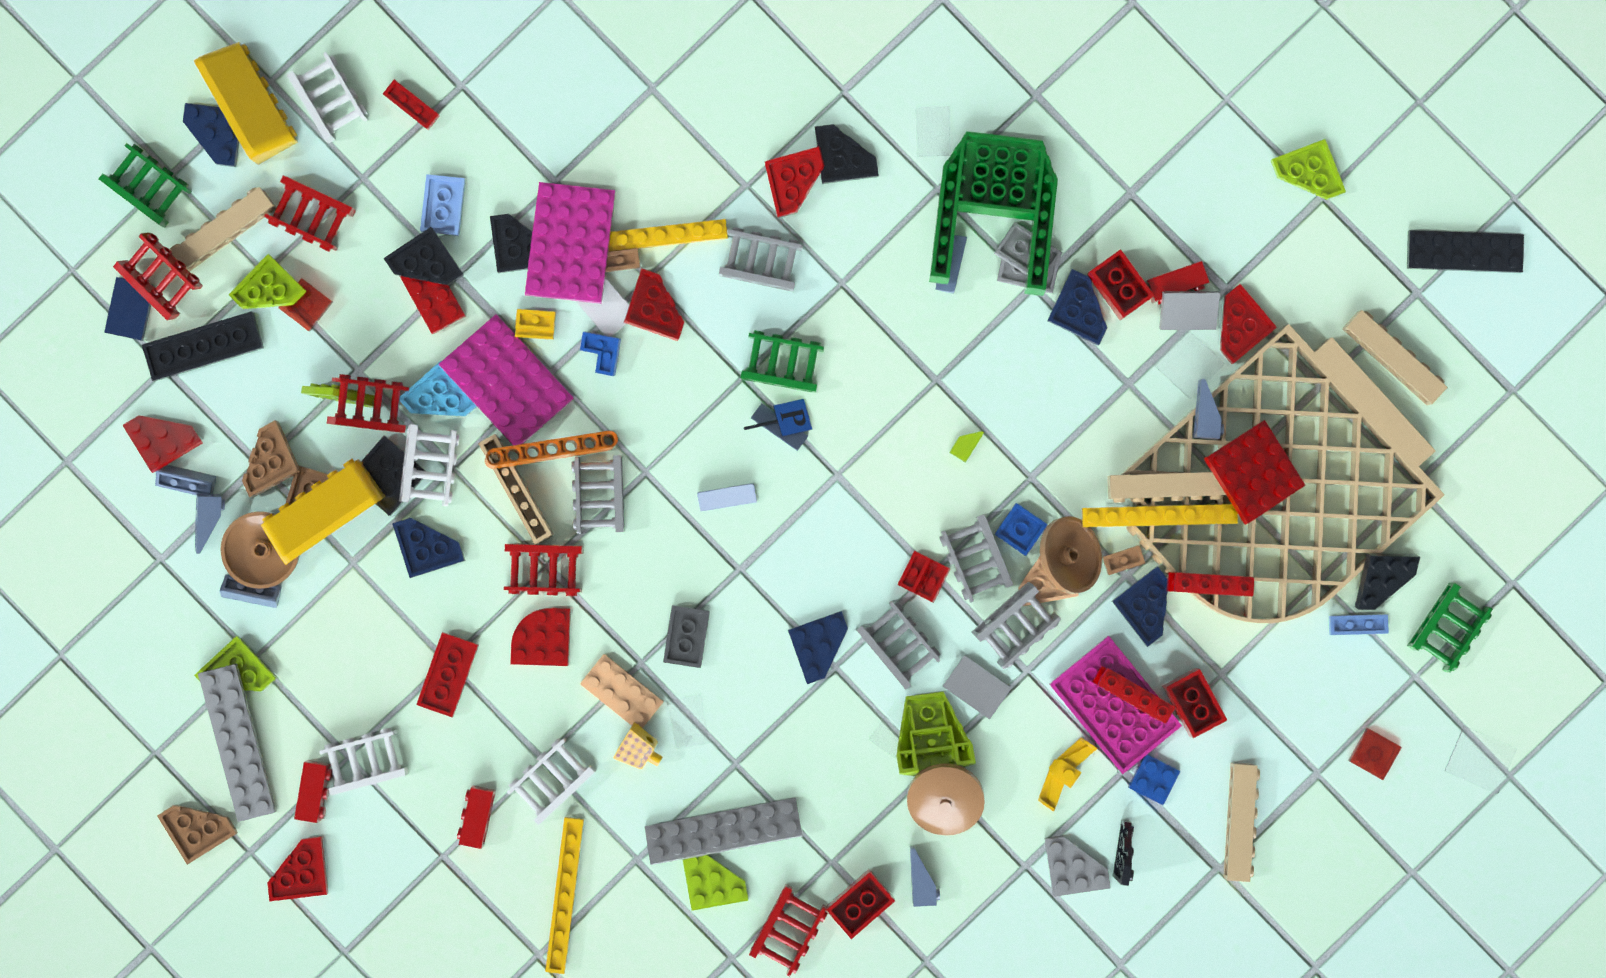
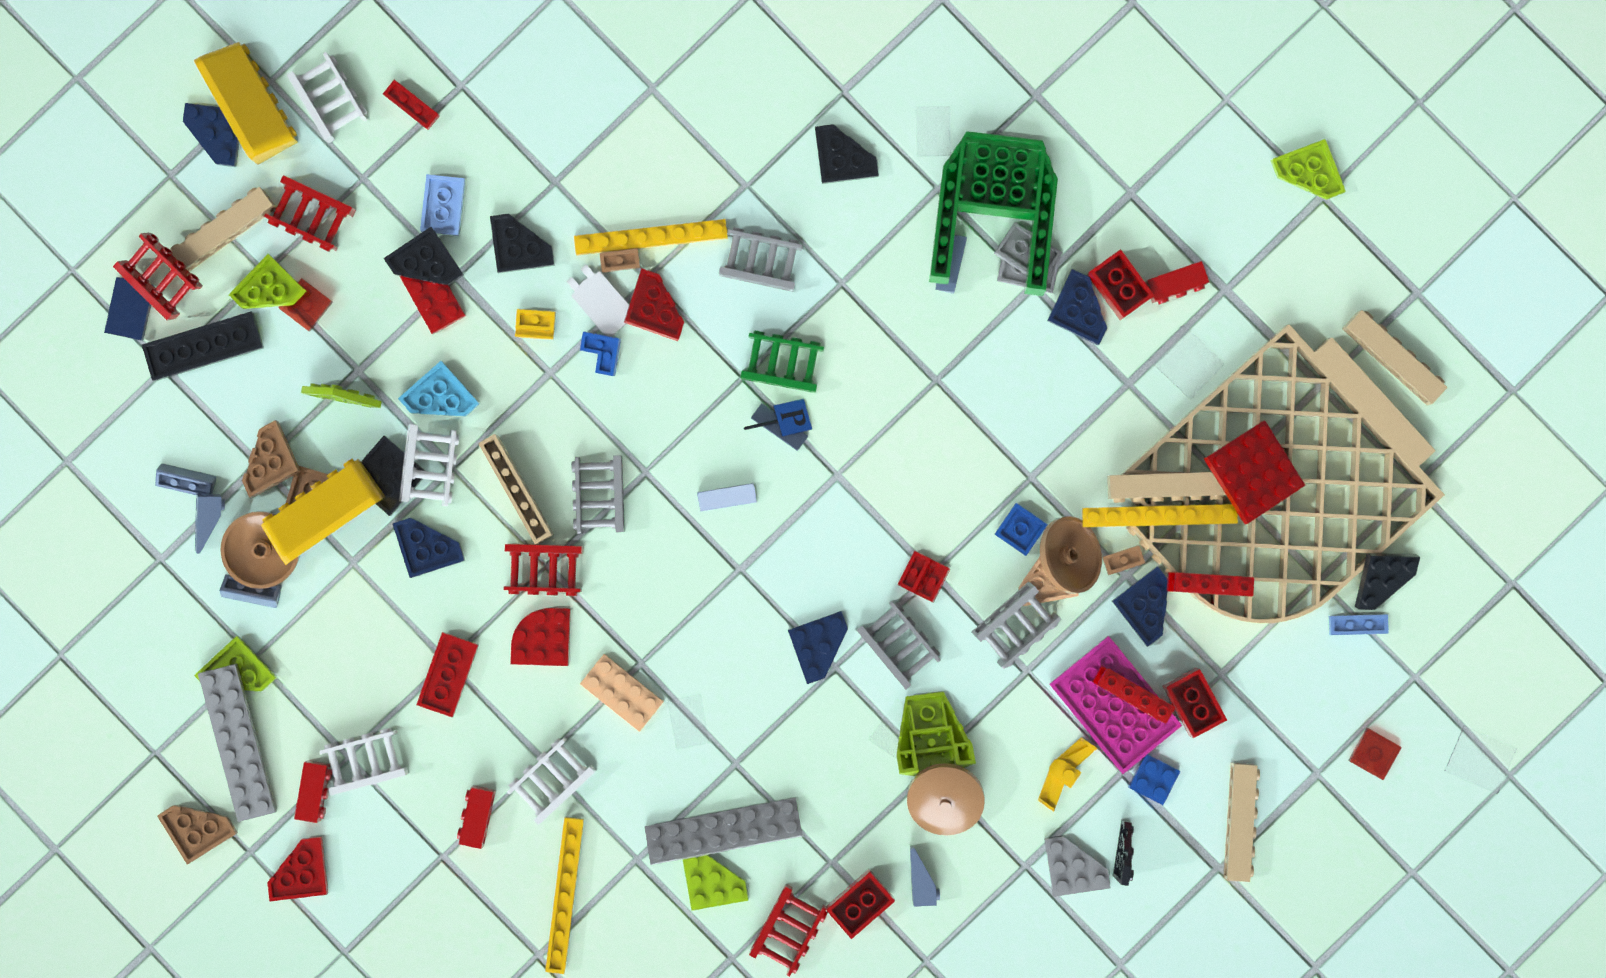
green fence [98,143,192,228] -> none
red plate [122,415,203,473] -> none
red fence [326,374,409,433] -> none
dark pink plate [439,314,574,445] -> none
orange beam [484,431,618,469] -> none
dark pink plate [525,182,616,304] -> none
yellow torso [613,722,663,769] -> none
dark grey plate [663,605,710,668] -> none
red plate [764,146,825,218] -> none
light grey fence [939,514,1013,603] -> none
light grey tile [942,655,1012,720] -> none
lime tile [949,431,984,463] -> none
light grey tile [1159,291,1220,330] -> none
sand blue slope [1193,379,1224,440] -> none
red plate [1220,284,1277,364] -> none
black plate [1407,230,1524,273] -> none
green fence [1407,583,1493,673] -> none

